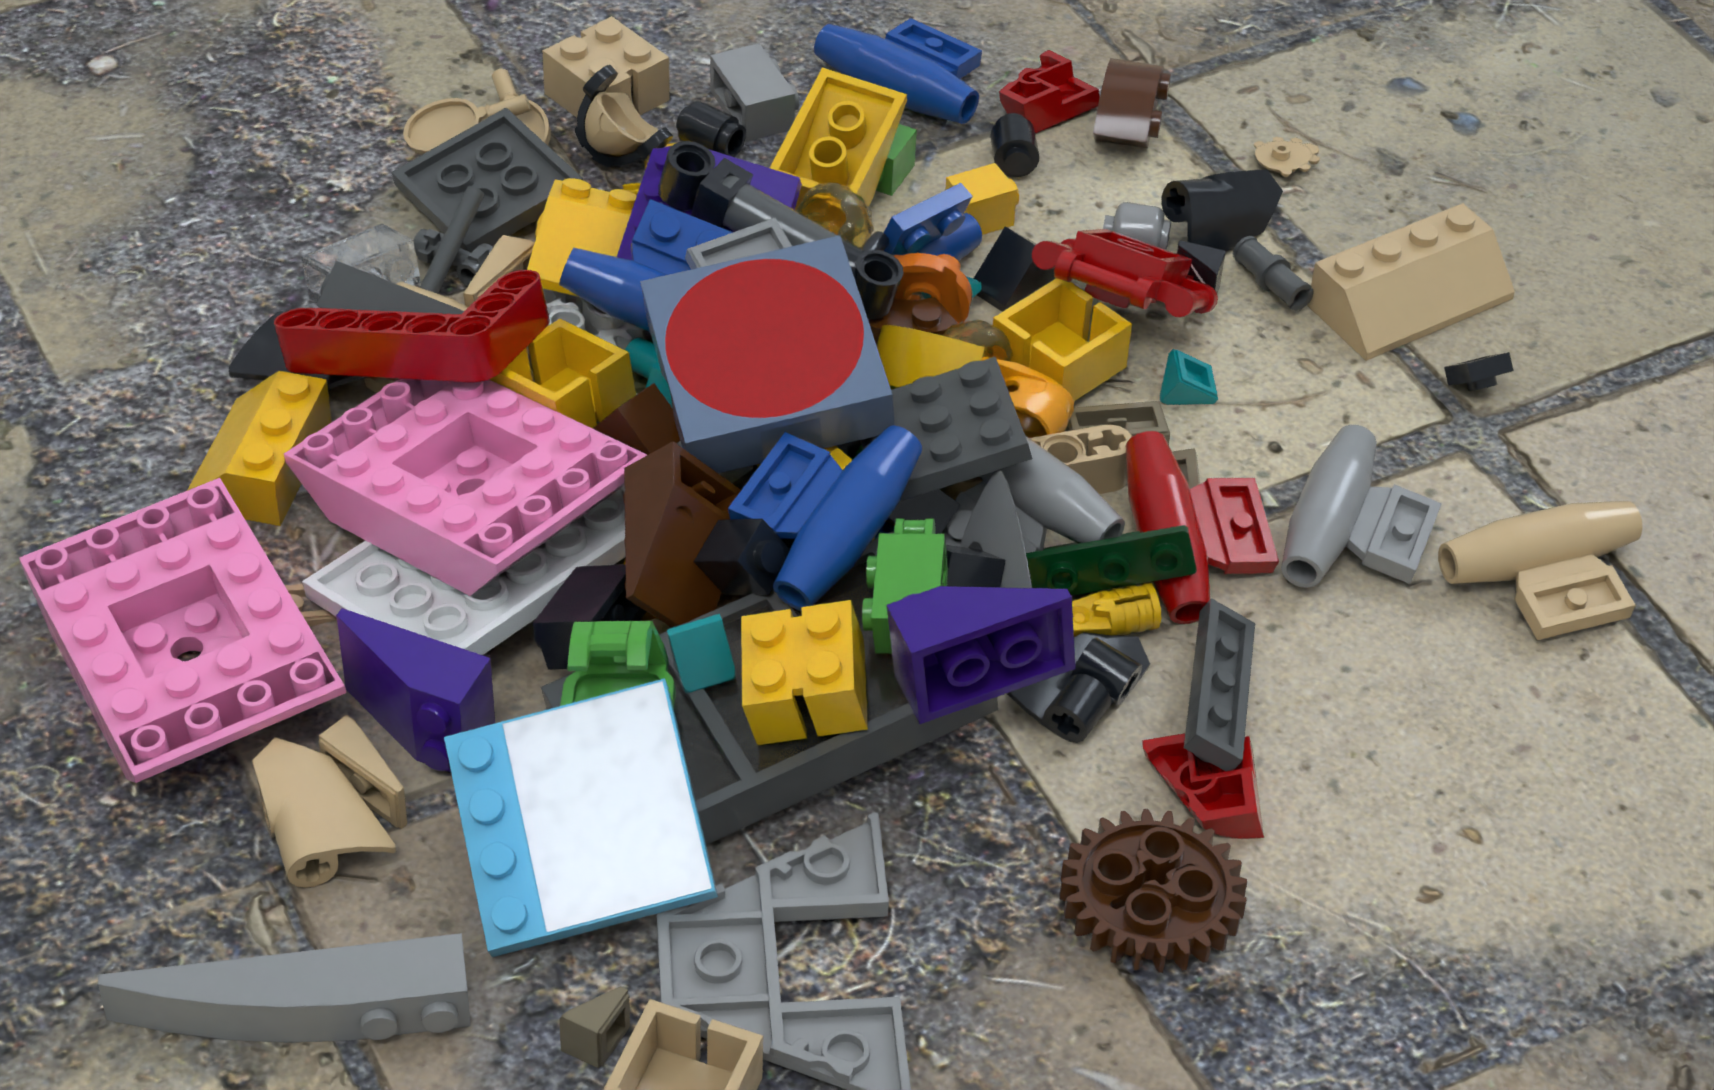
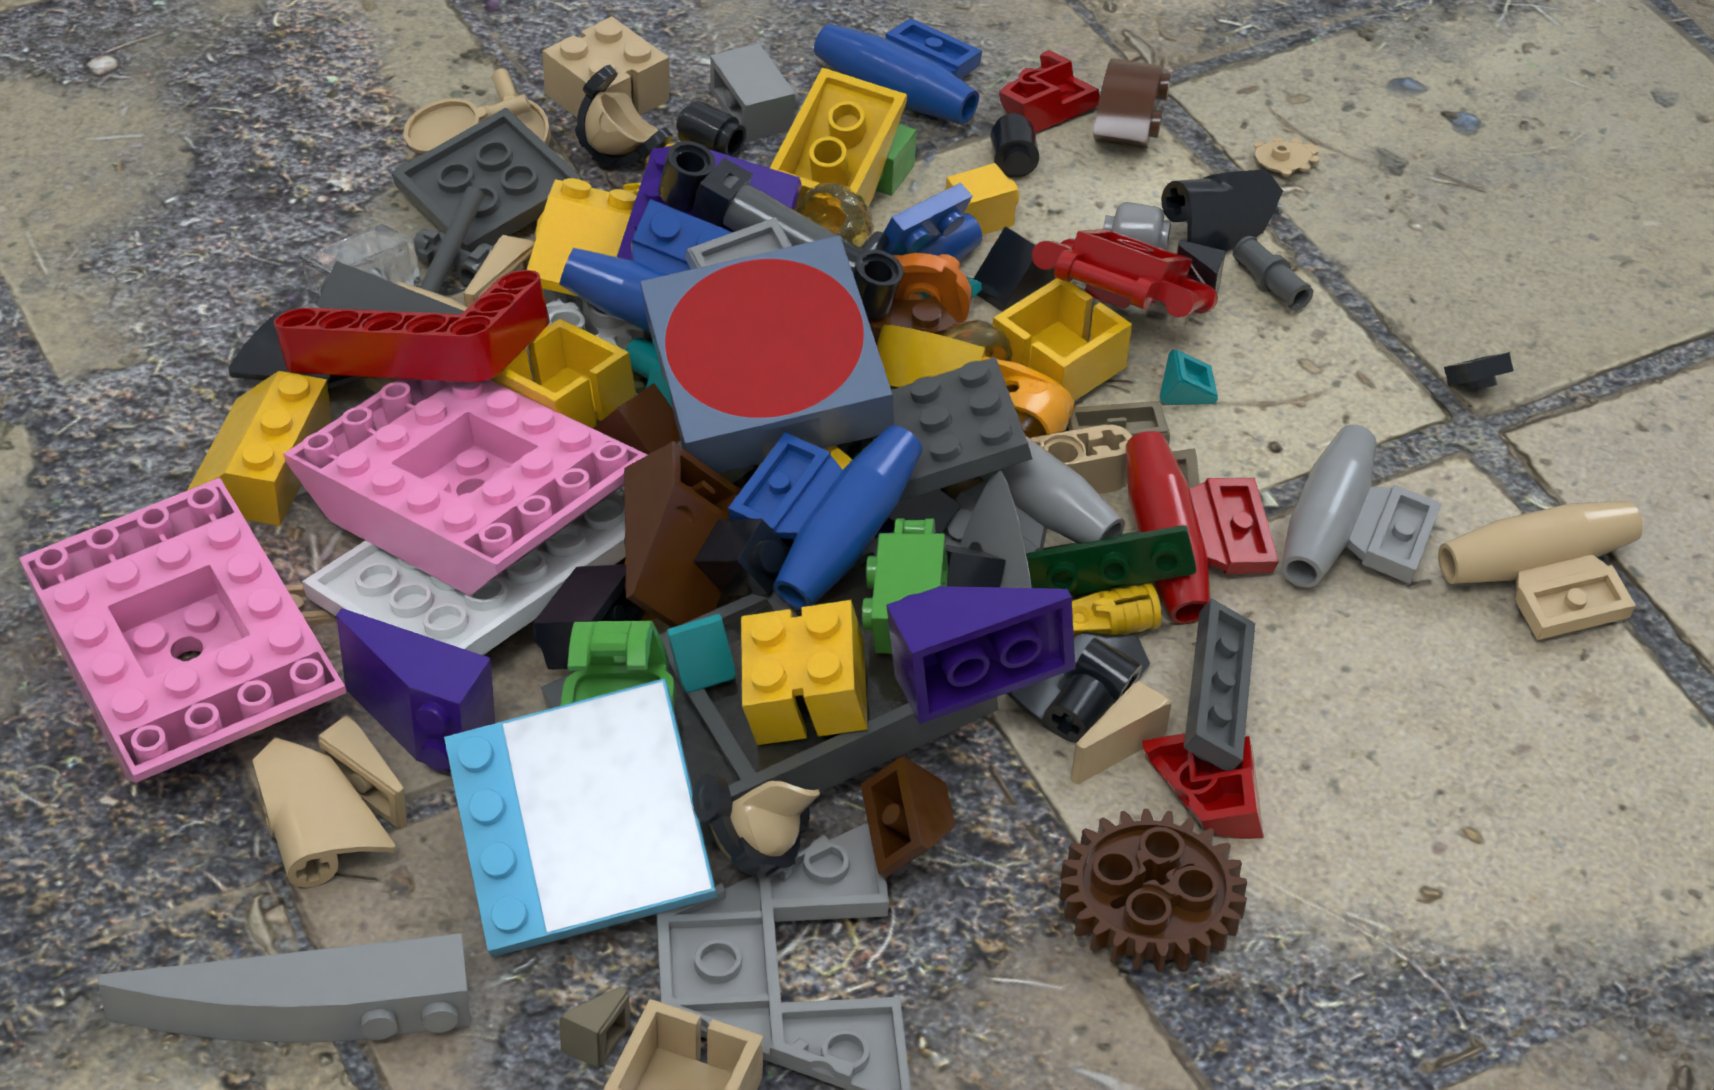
tan slope [1307,203,1515,361] -> none
none -> cap [692,774,820,878]
none -> reddish brown slope [861,756,956,878]
none -> tan slope [1071,681,1172,784]

